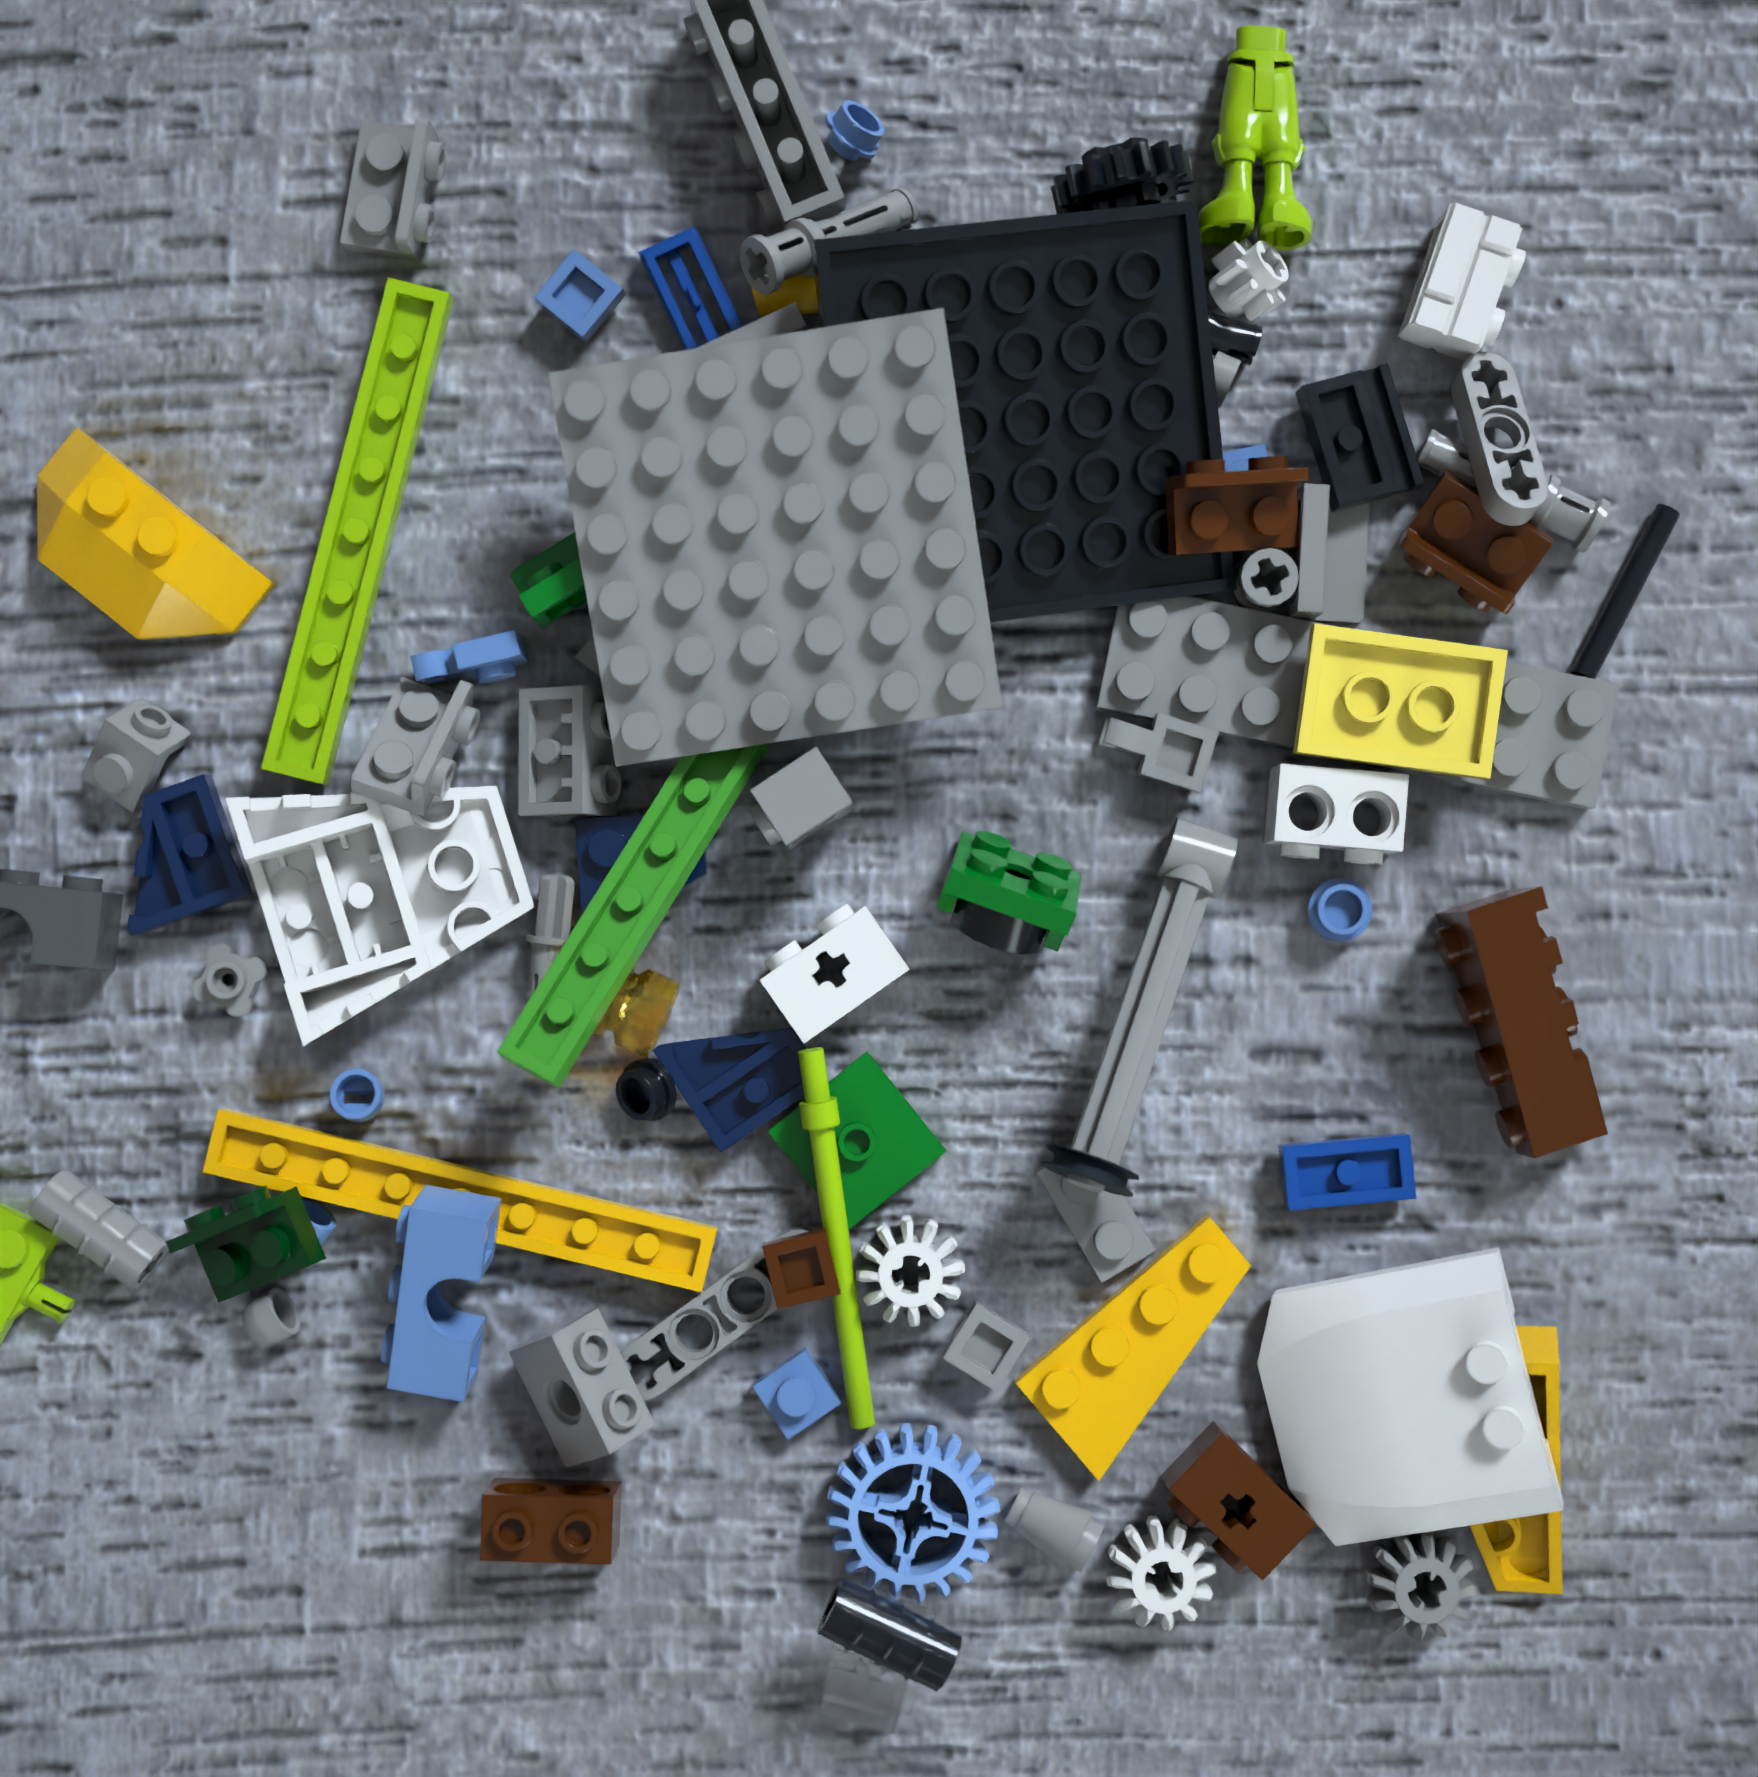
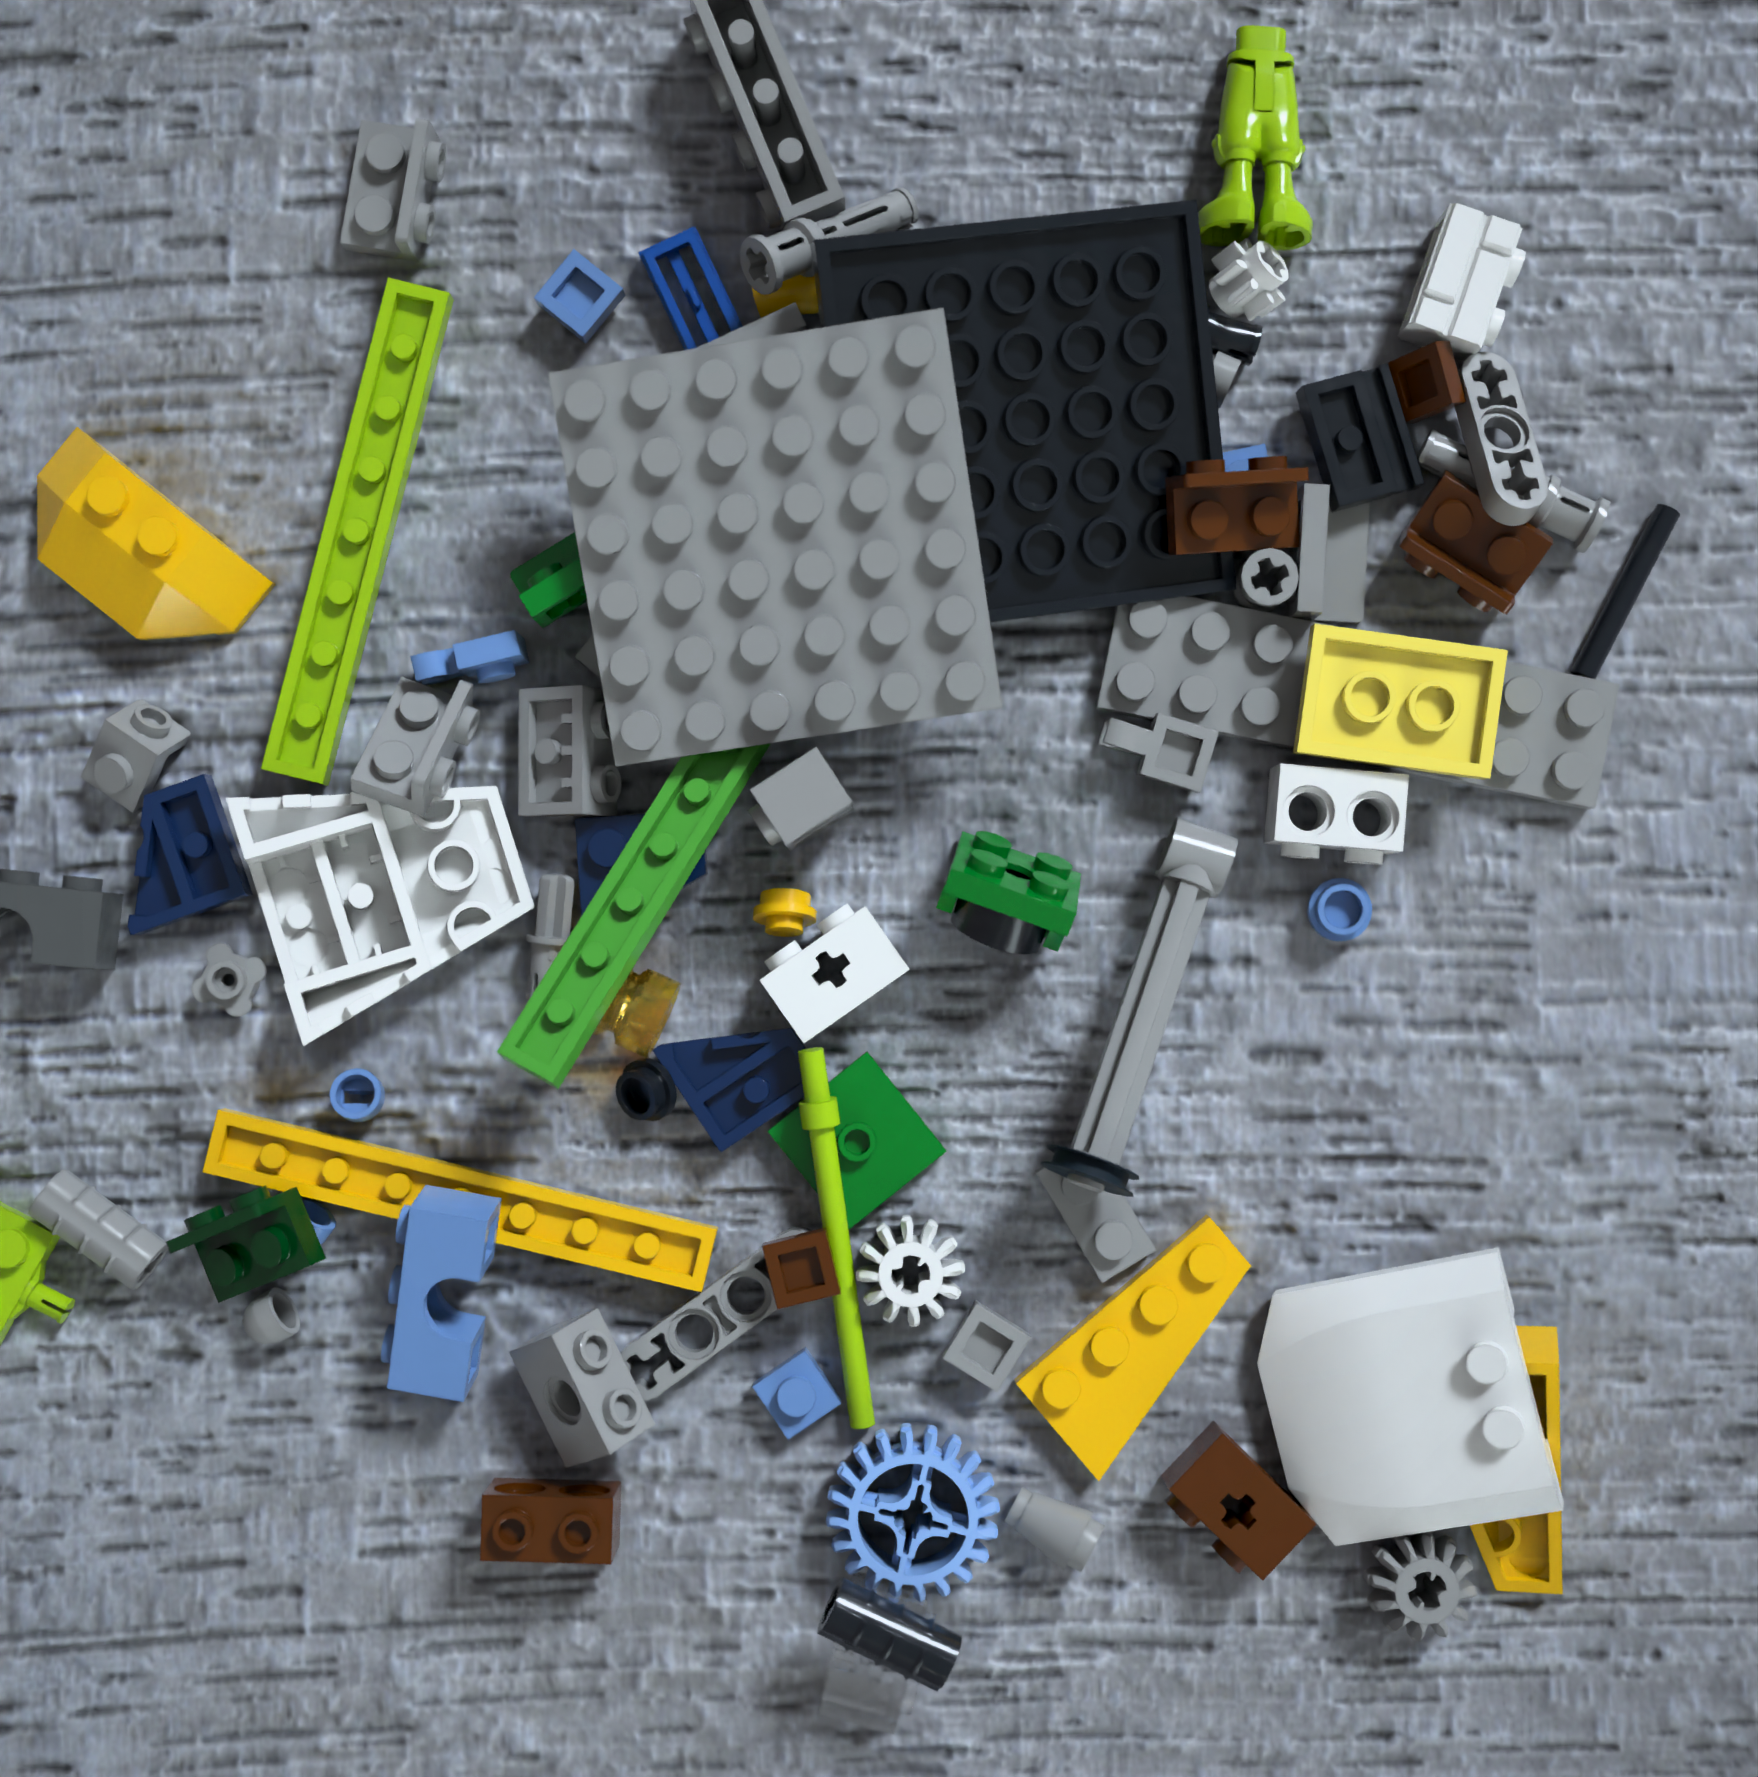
medium blue plate [825,100,885,161] -> none
black gear [1051,137,1194,214] -> none
white gear [1105,1515,1216,1631] -> none
blue plate [1278,1133,1416,1211] -> none
reddish brown wedge [1434,886,1608,1159] -> none
none -> yellow plate [753,888,817,937]
none -> reddish brown plate [1388,341,1466,424]

